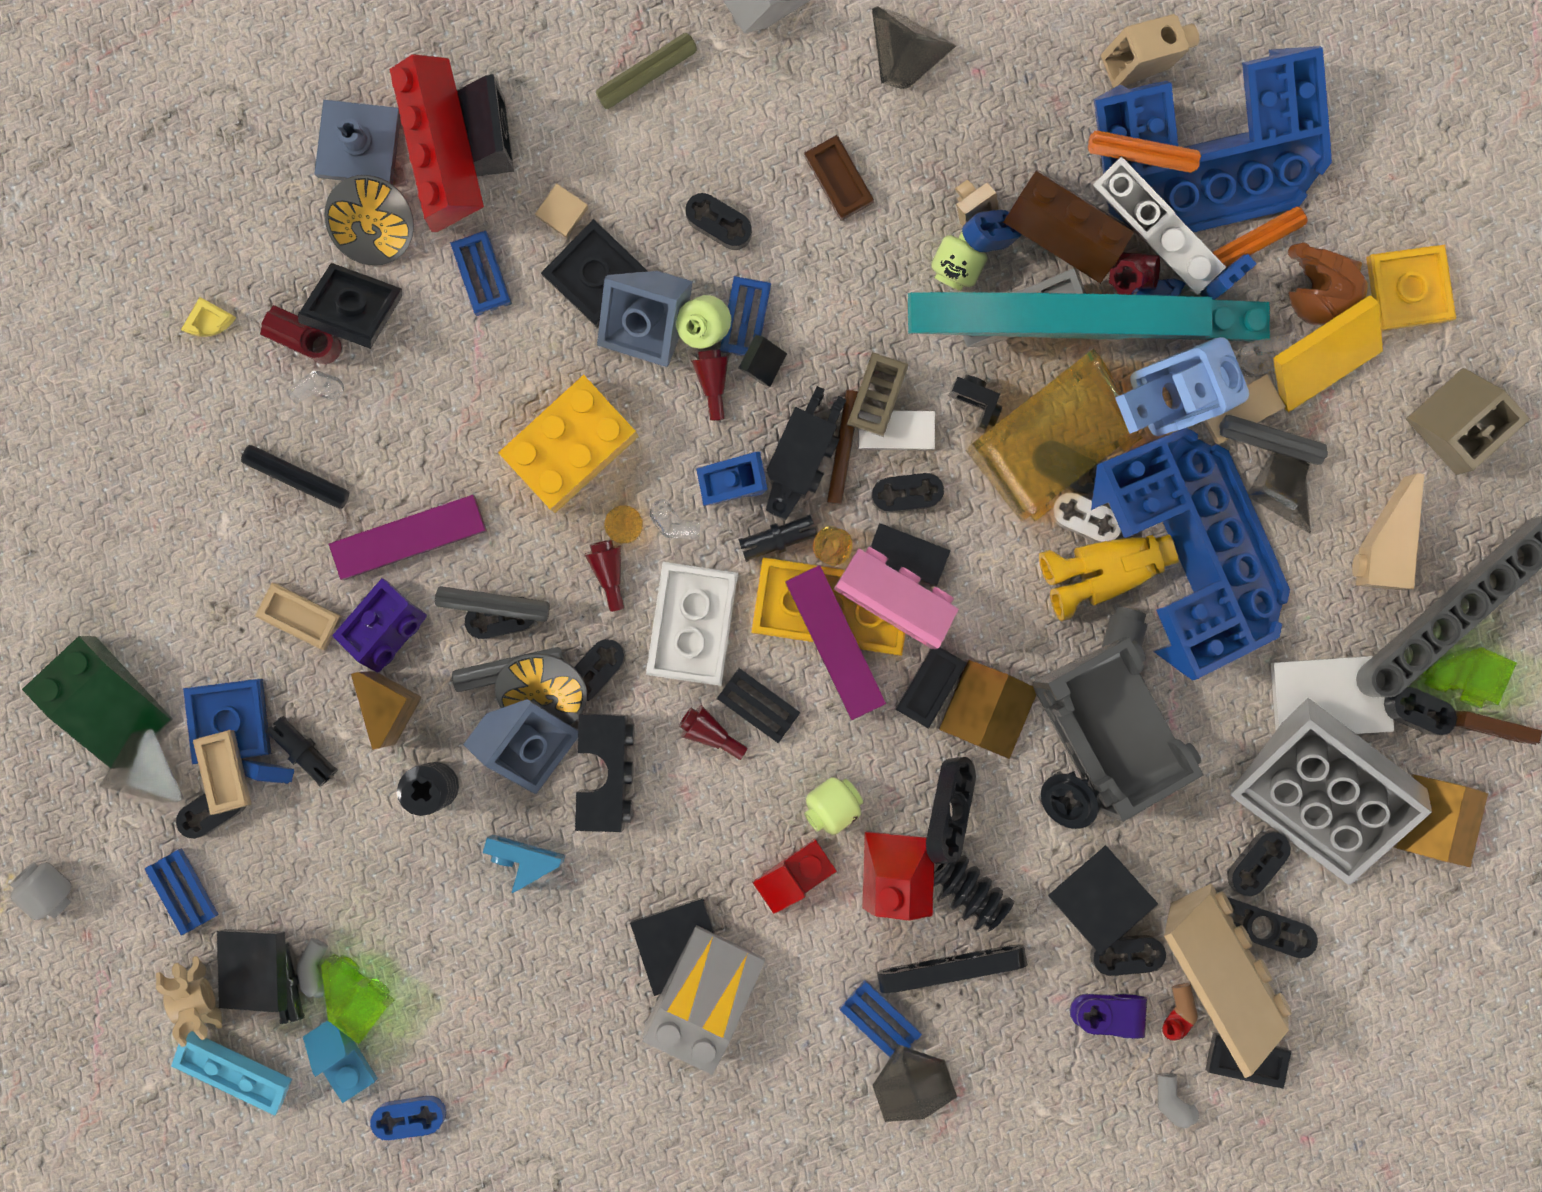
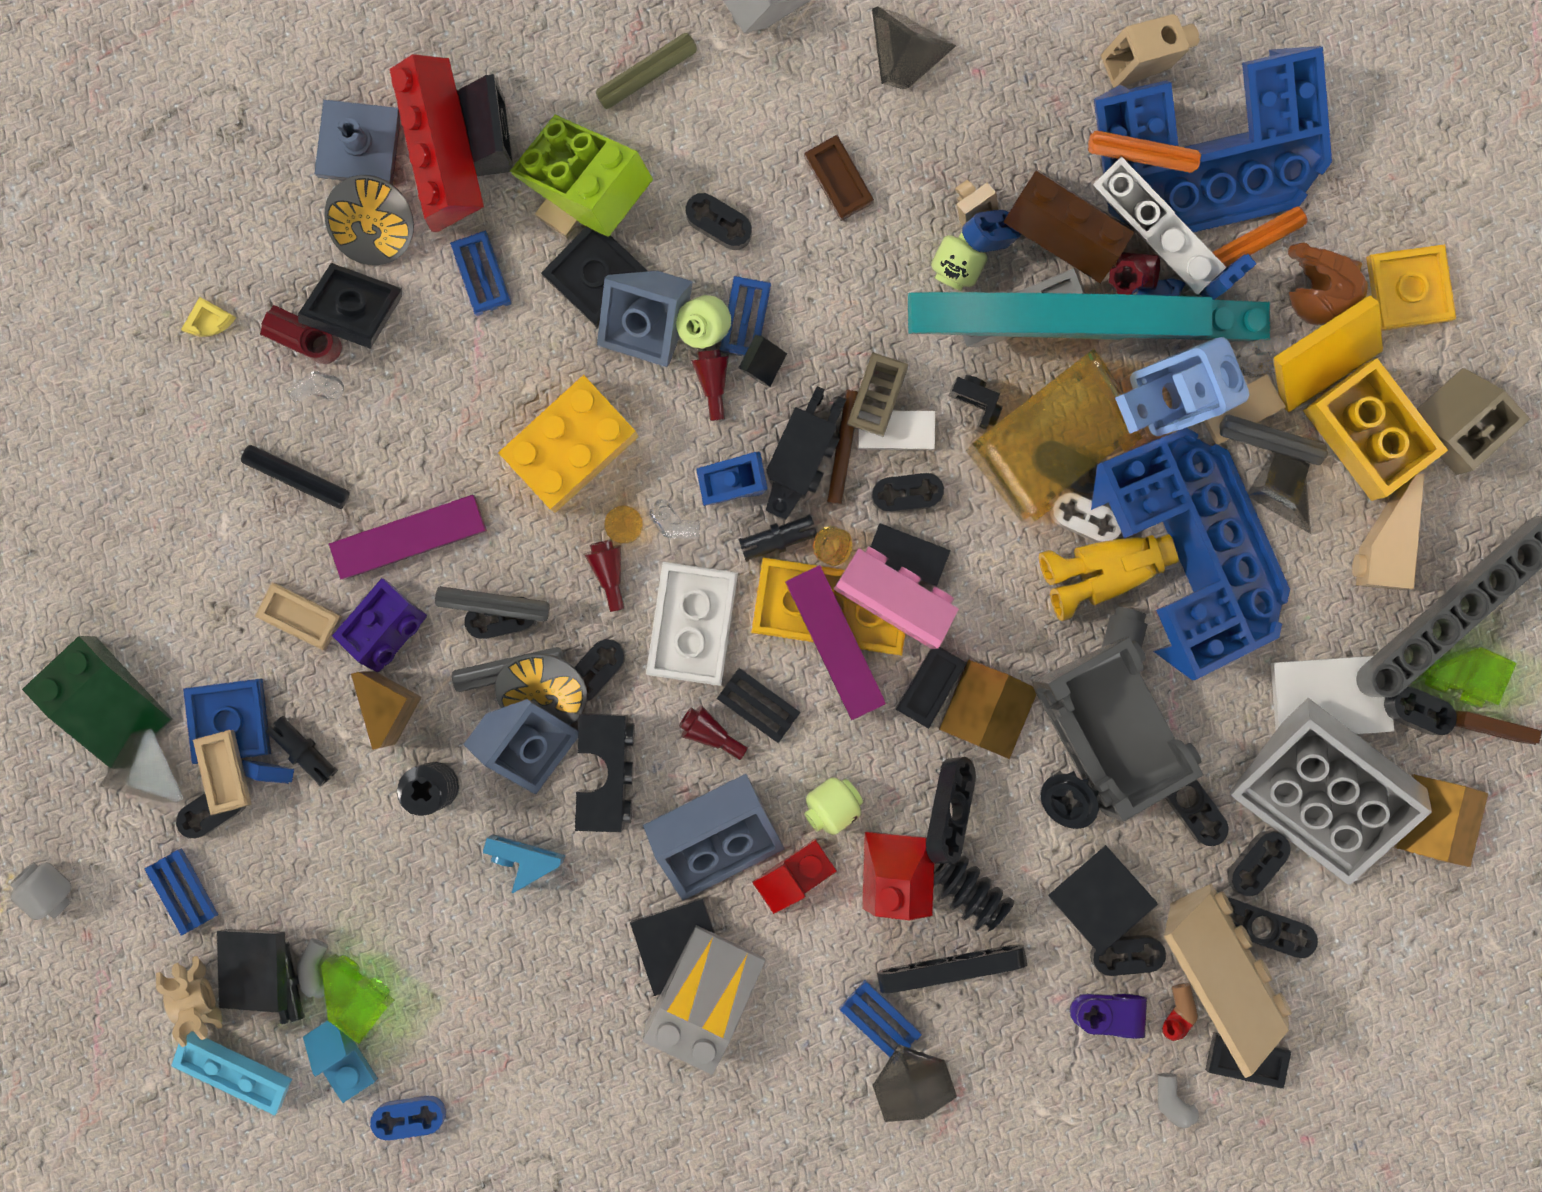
none -> lime slope [510,114,653,237]
none -> sand blue slope [643,774,785,901]
none -> black beam [1165,780,1229,846]
none -> yellow brick [1302,358,1448,501]

